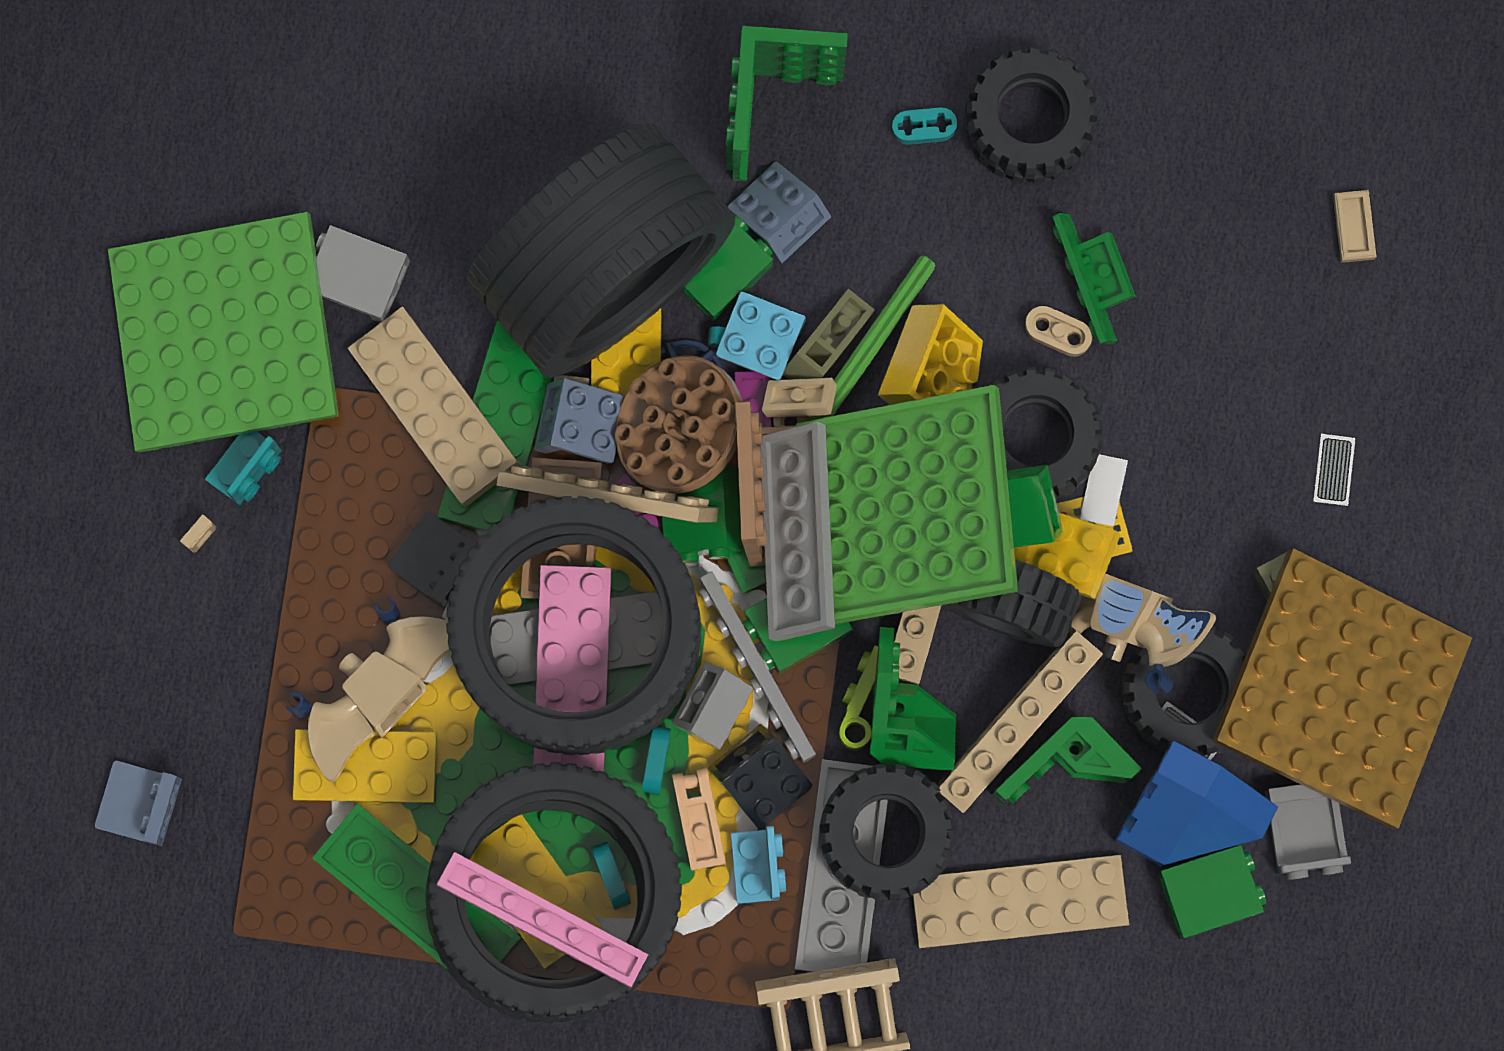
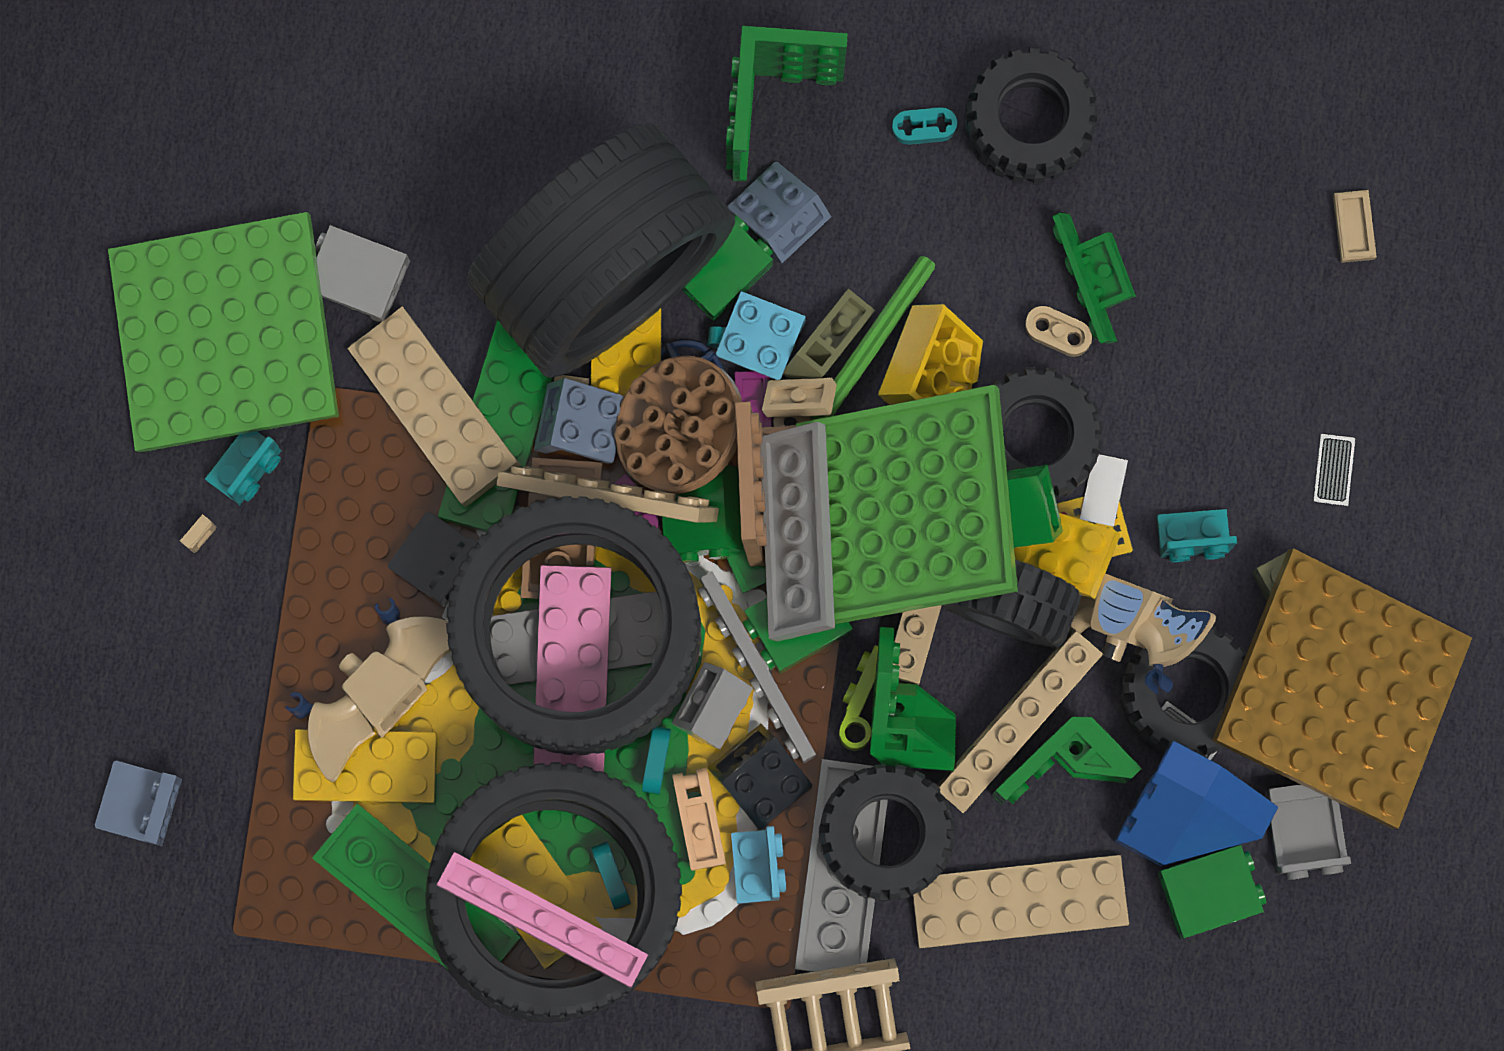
none -> teal bracket [1156,509,1237,563]

